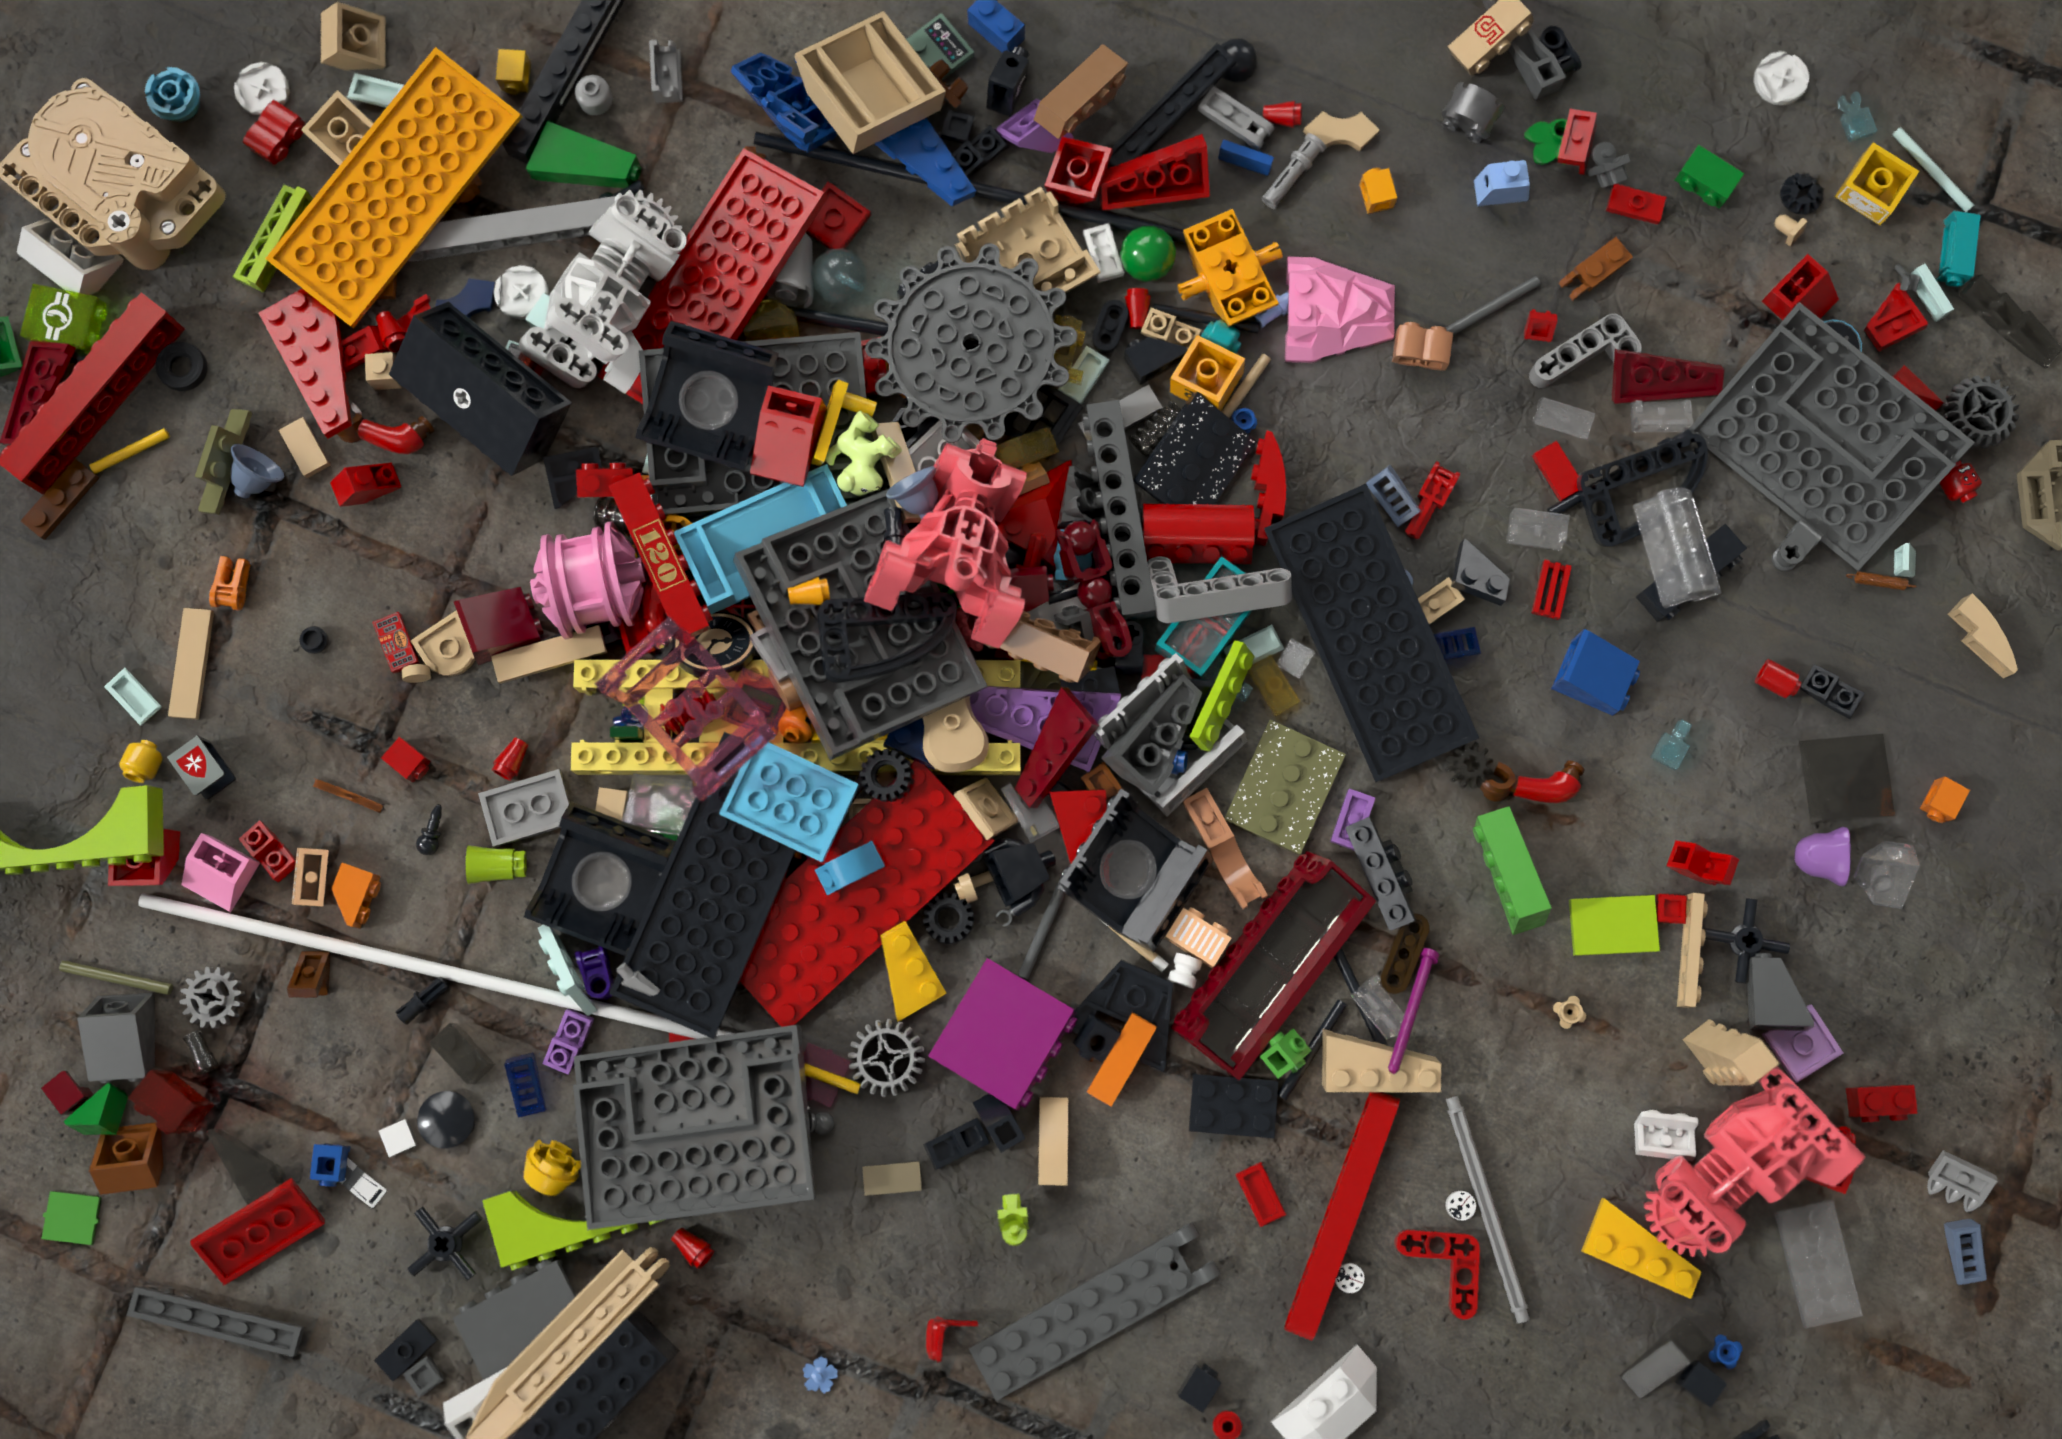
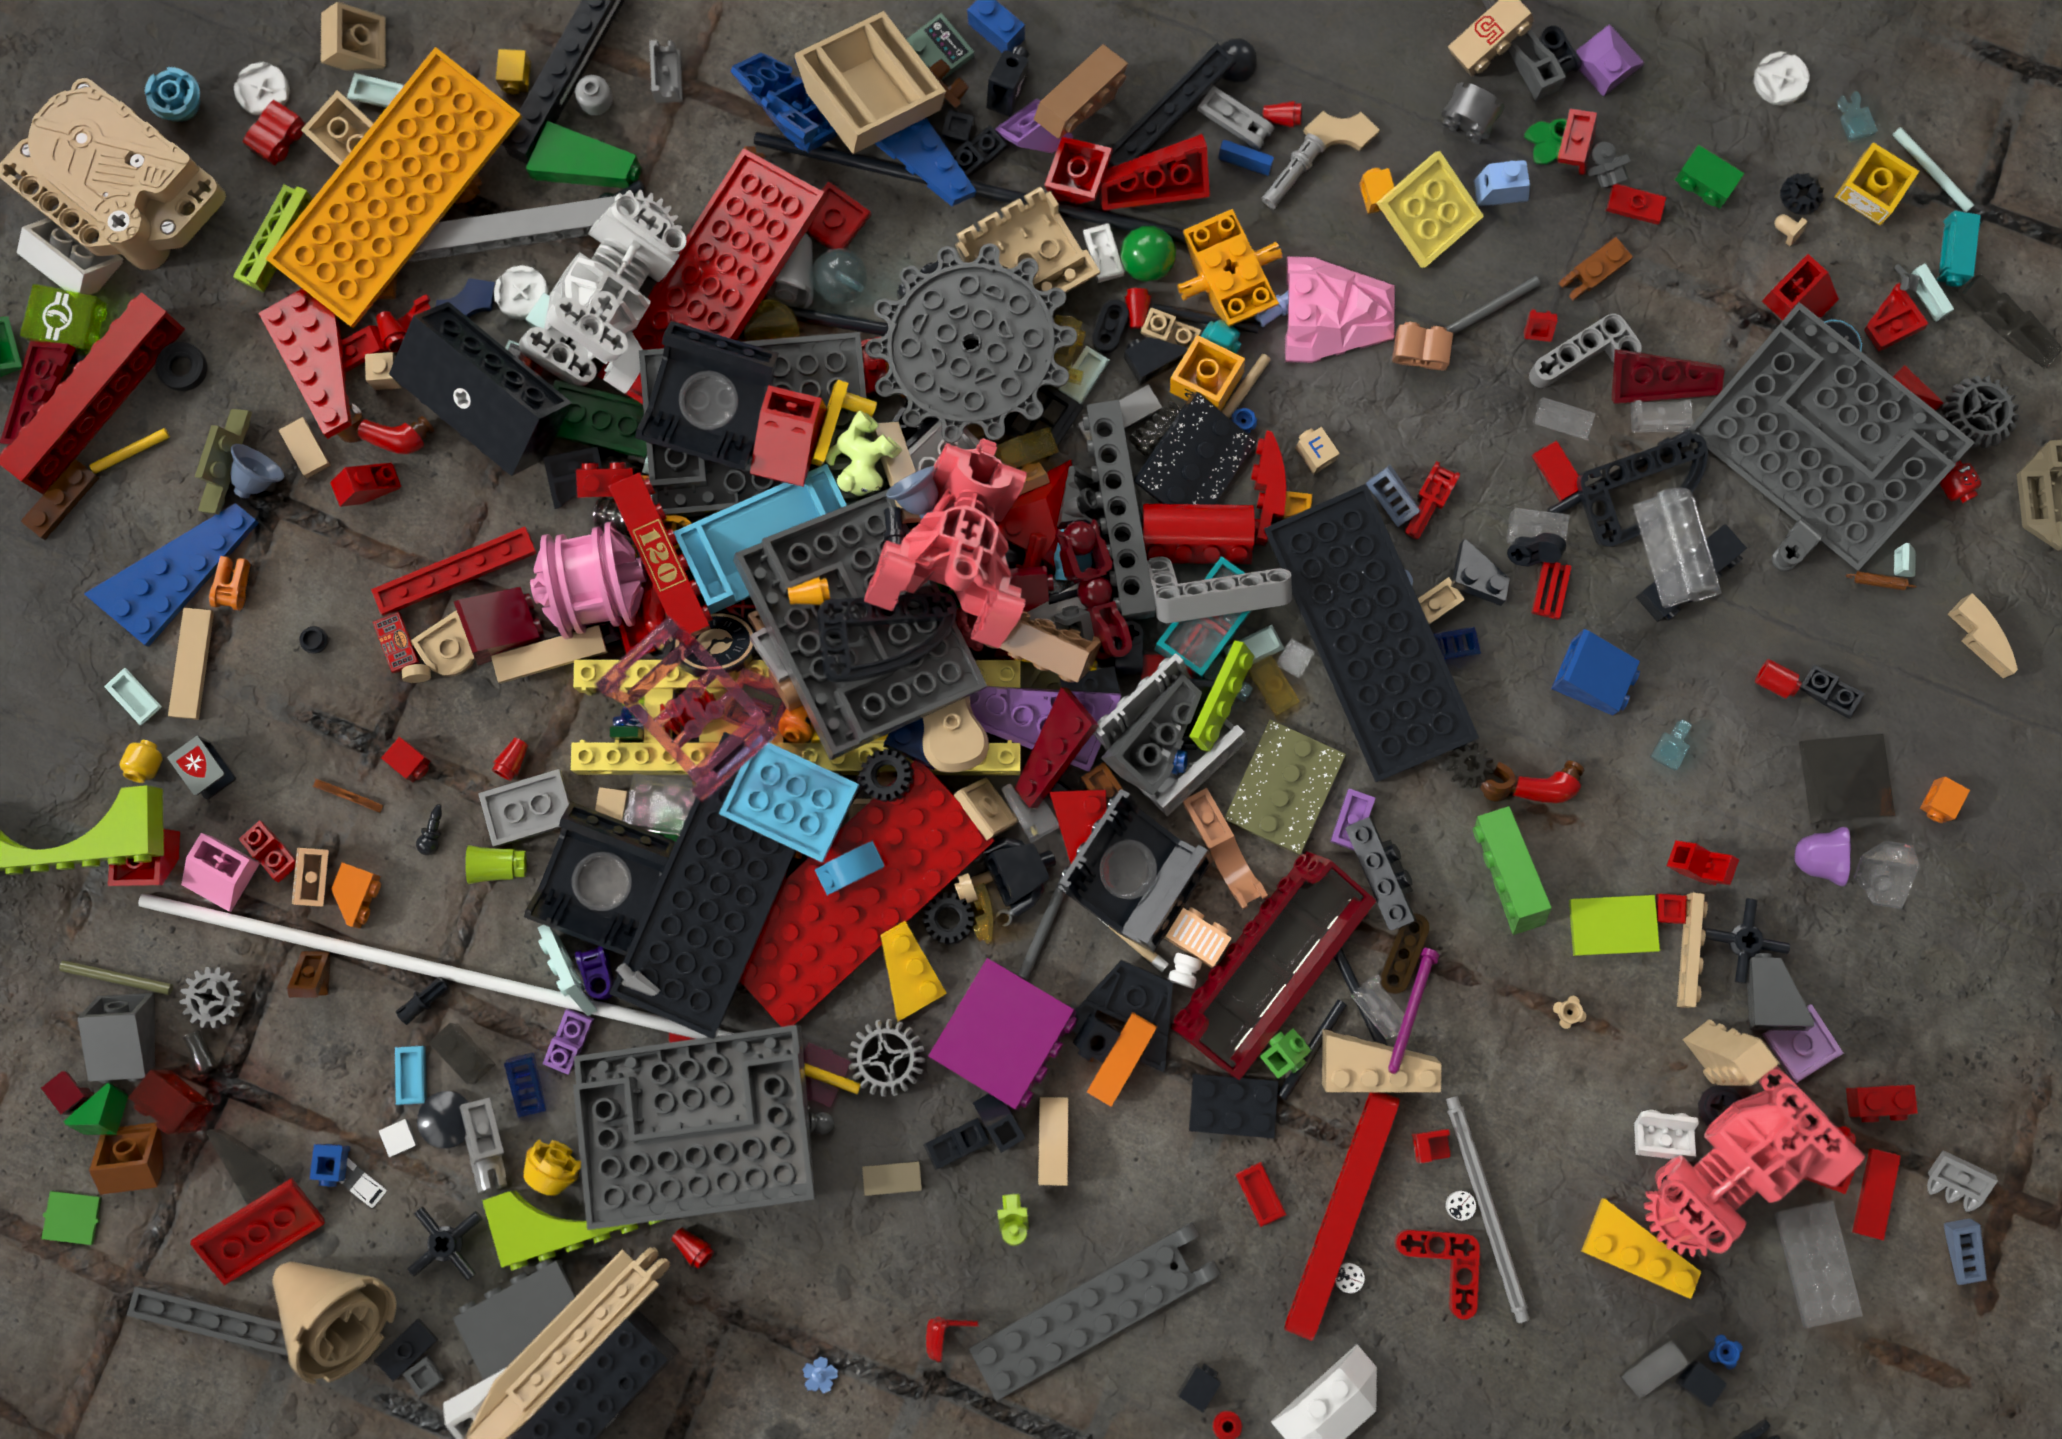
none -> blue wing [84,503,259,647]
none -> tan cone [273,1262,396,1384]
none -> red plate [371,526,537,616]
none -> medium azure tile [395,1046,427,1105]
none -> light grey plate [460,1097,507,1194]
none -> dark green plate [553,380,647,459]
none -> clear yellow slope [973,883,994,945]
none -> light orange tile [1282,491,1312,520]
none -> tan brick [1296,427,1340,475]
none -> light yellow plate [1377,151,1484,268]
none -> red panel [1412,1129,1451,1163]
none -> black piece [1507,533,1567,567]
none -> medium lavender slope [1576,24,1644,97]
none -> black gear [1697,1085,1742,1127]
none -> red tile [1852,1148,1901,1241]

